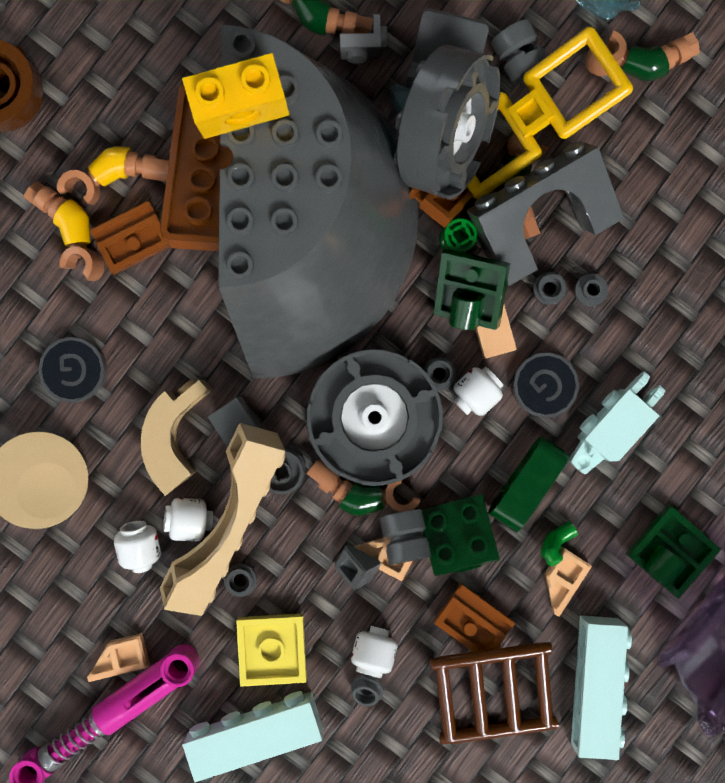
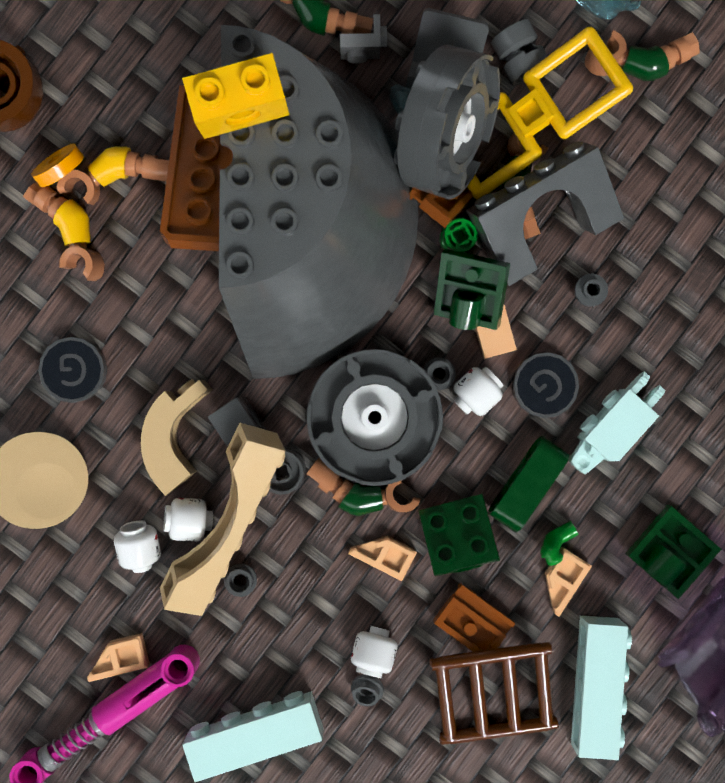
dark orange plate [89,201,170,275] -> none
light yellow plate [236,613,307,686] -> none
dark grey slope [334,545,382,590] -> none
dark grey wheel [380,509,432,565] -> none
dark grey plate [533,272,566,305] -> none
none -> light orange piece [31,144,84,187]

